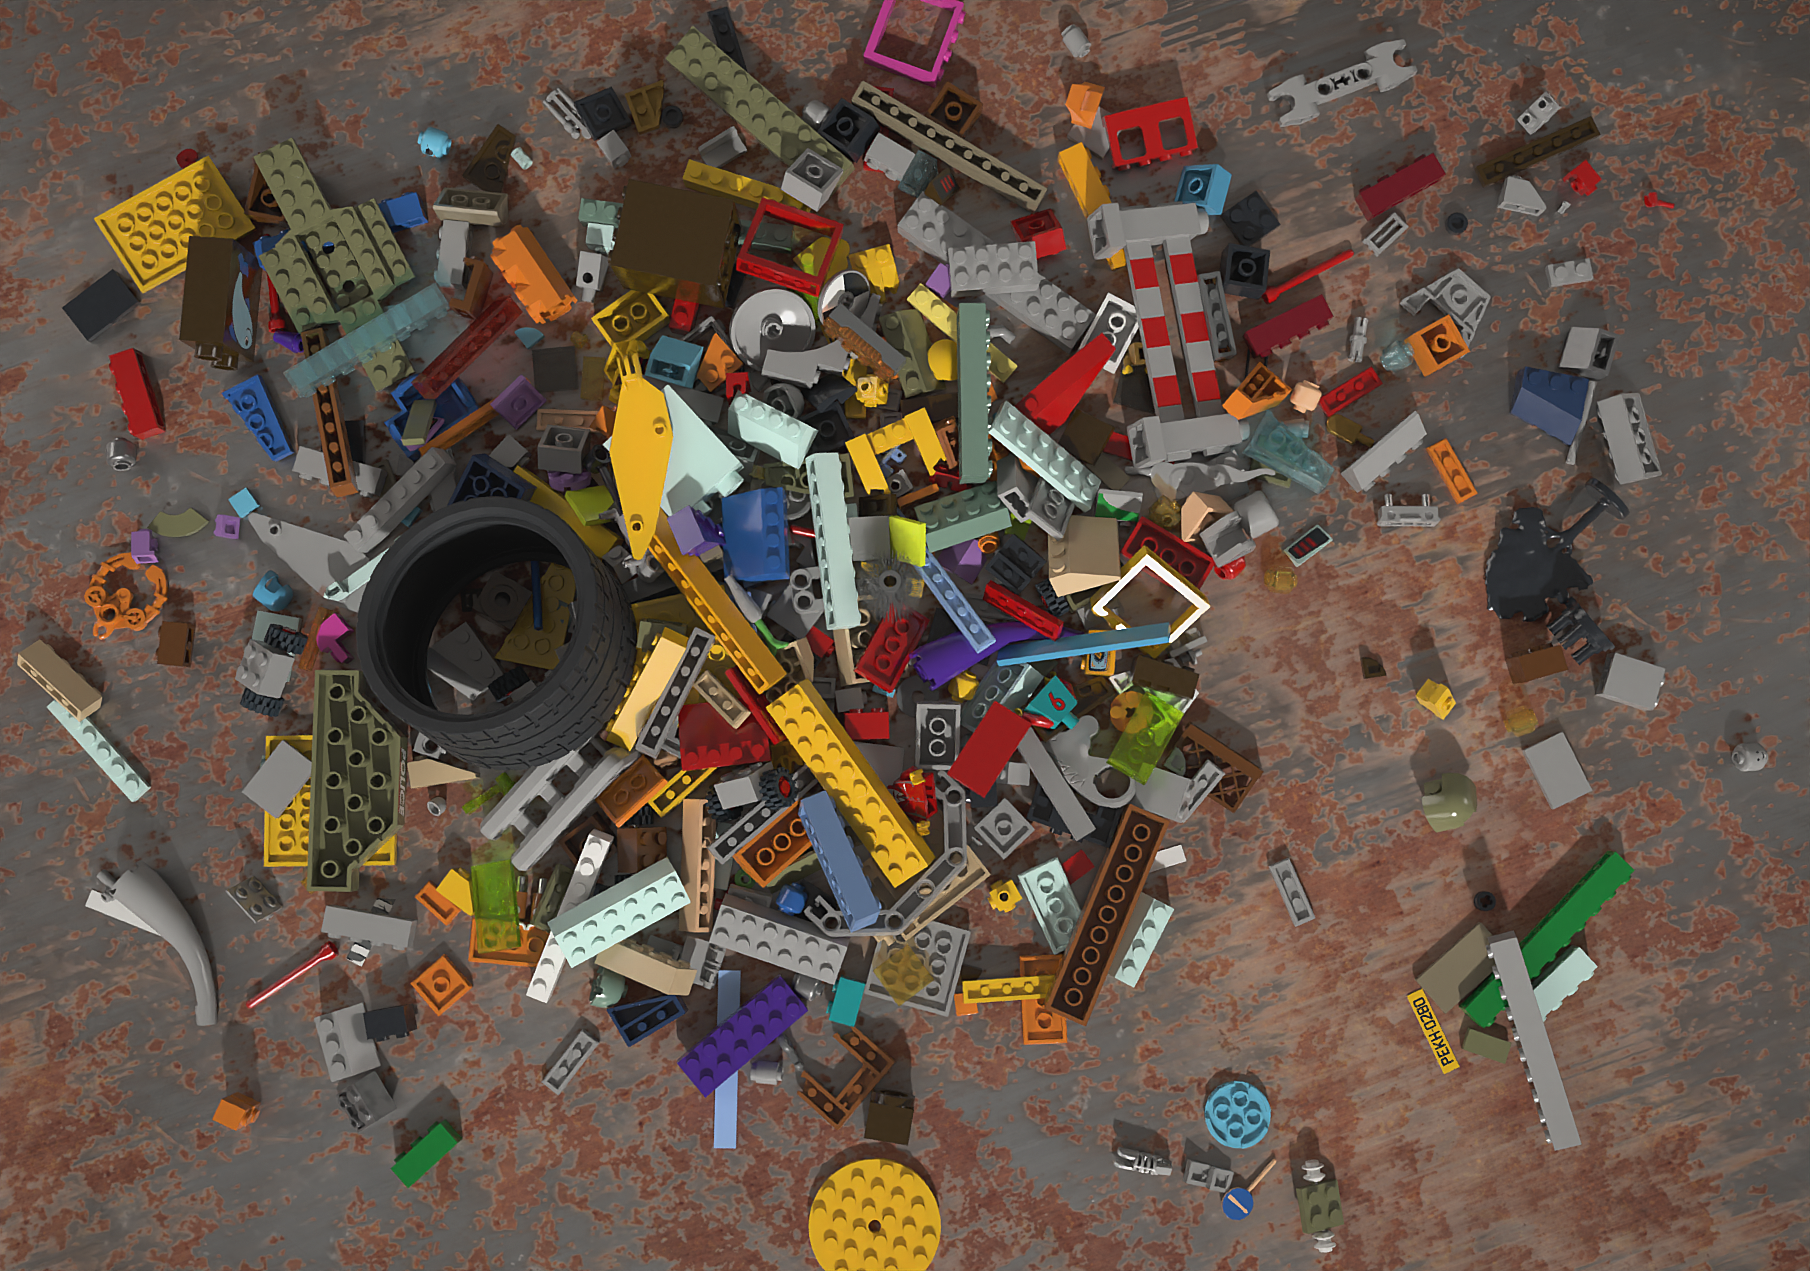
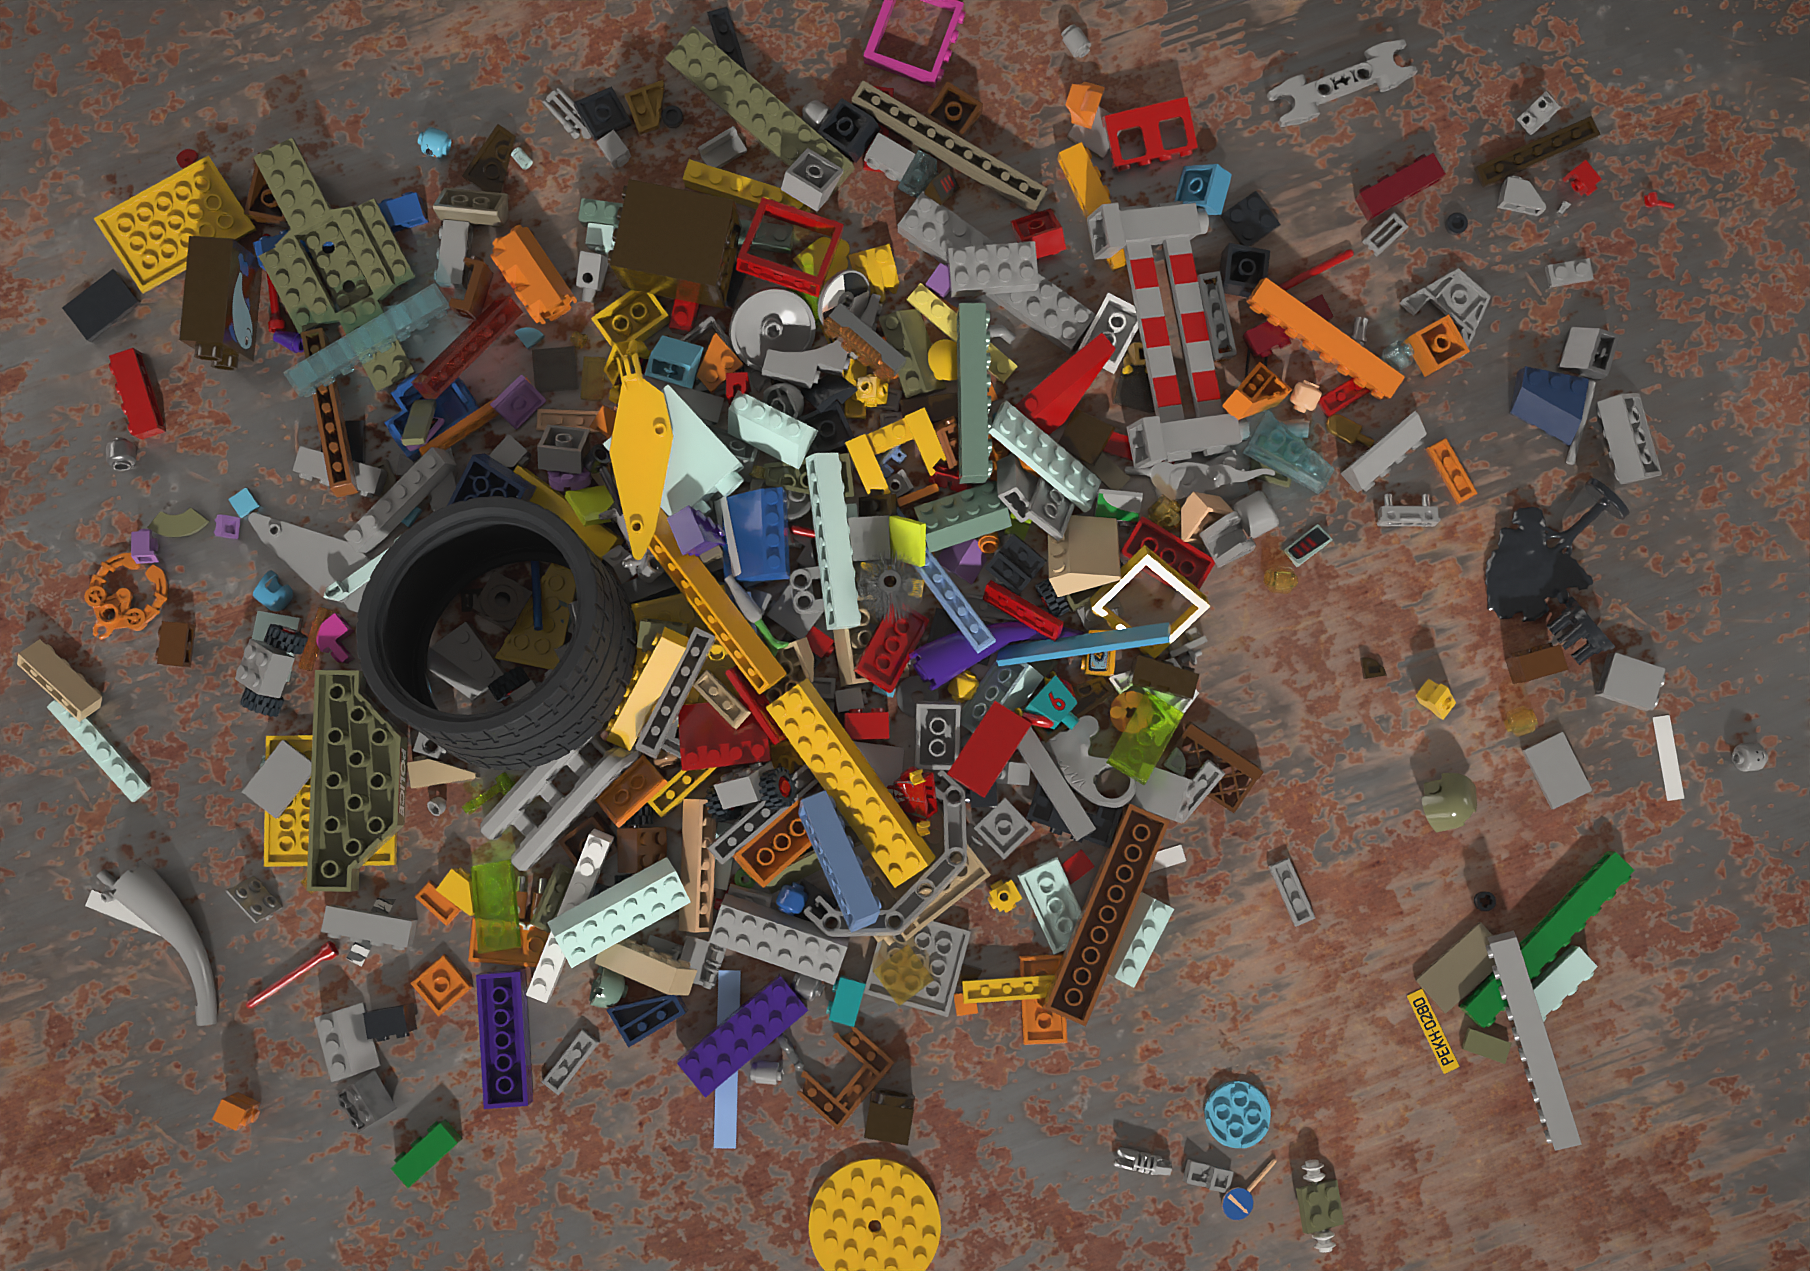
blue wing [221,374,295,462] -> none
red head [1214,556,1246,580] -> none
none -> dark purple brick [476,969,533,1109]
none -> white sticker [714,497,741,577]
none -> orange brick [1246,278,1405,400]
none -> white sticker [1653,715,1684,801]

